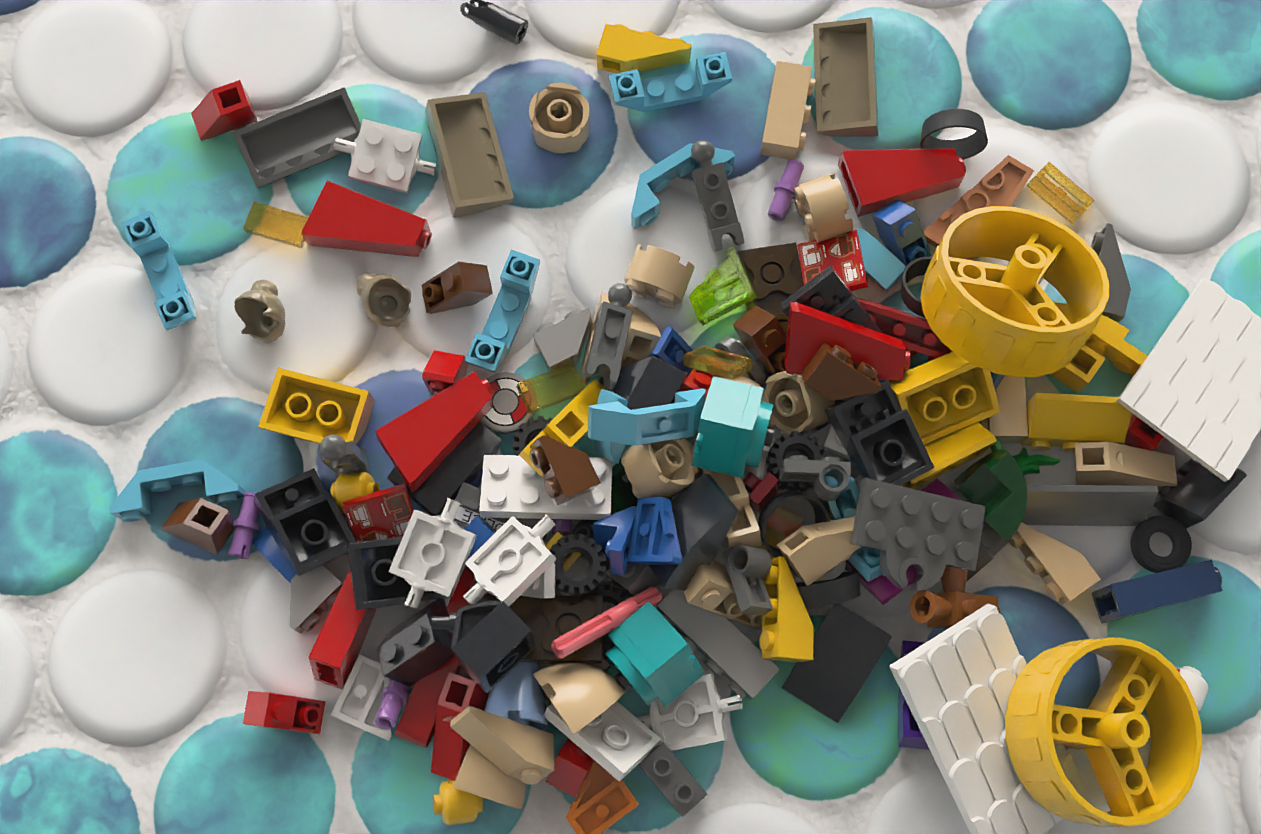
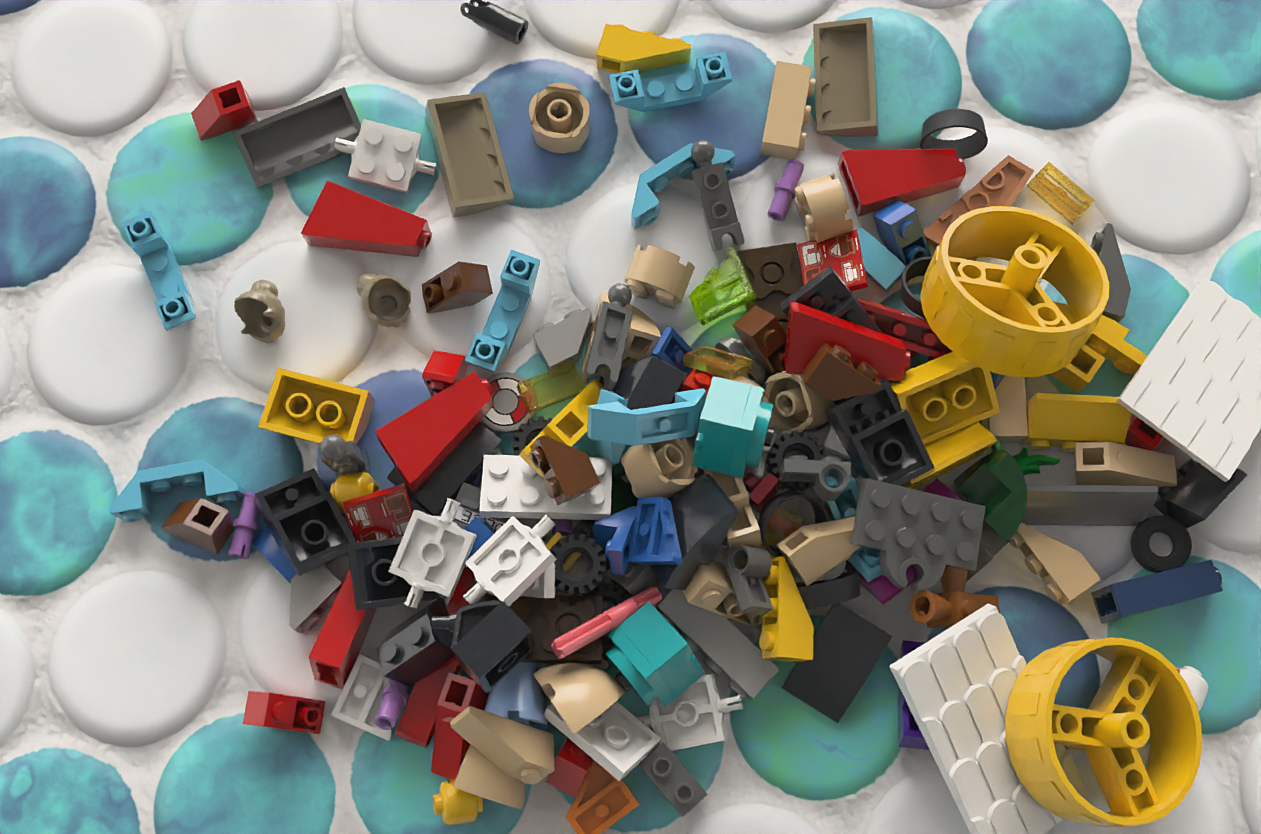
clear yellow tile [243,201,308,248] -> none

